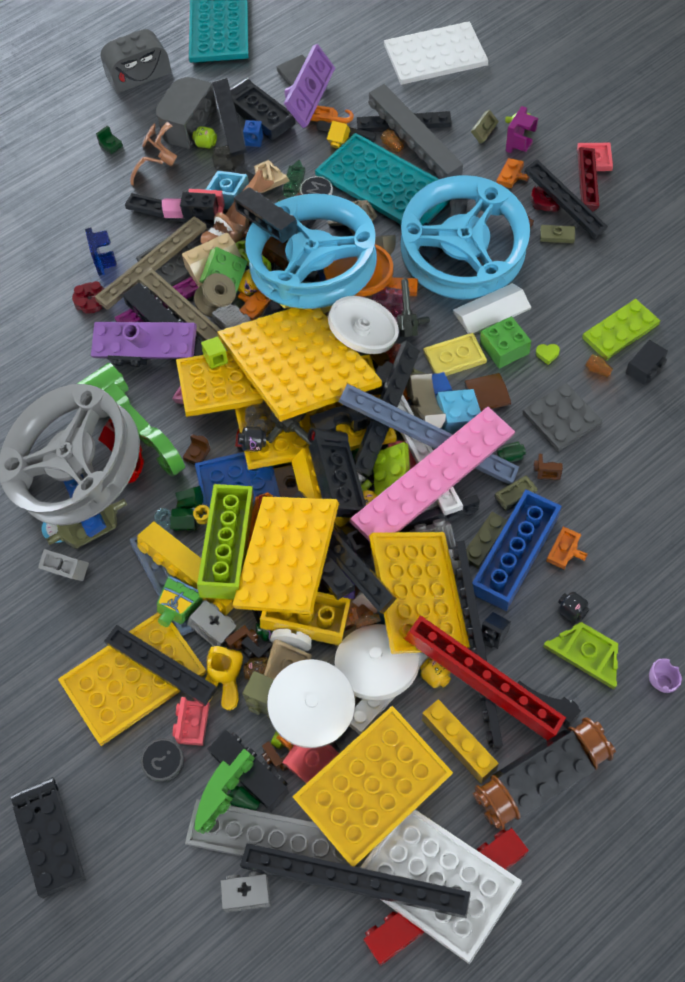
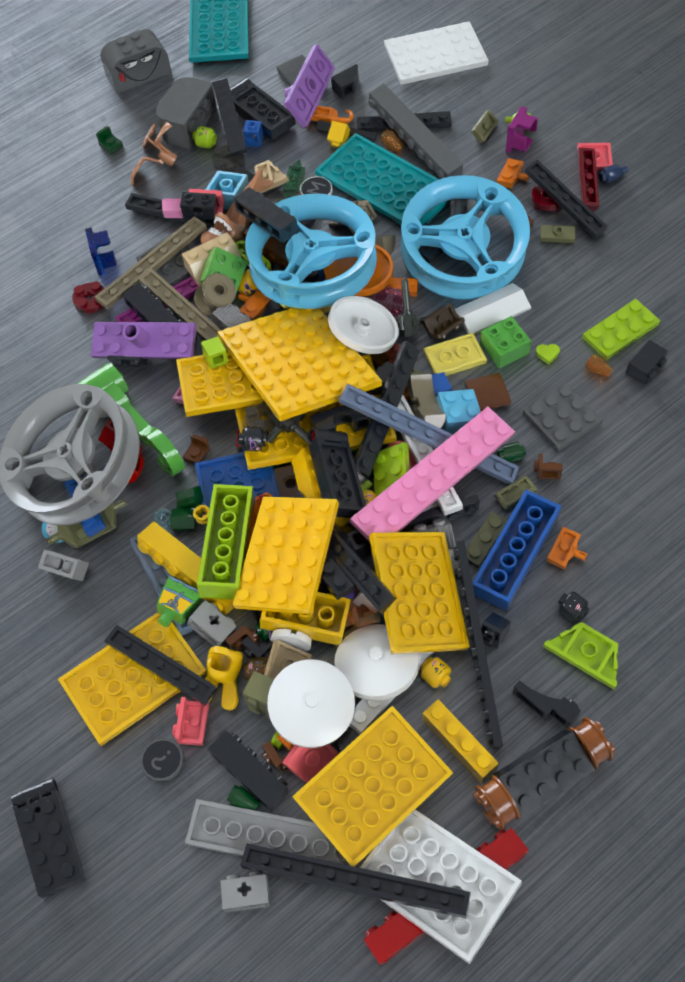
bright green slope [194,749,255,834] -> none
red brick [404,615,566,740] -> none
lavender hair [649,658,682,693] -> none
none -> black slope [331,64,358,99]
none -> dark brown bracket [421,302,465,340]
none -> dark blue plant [598,165,628,183]

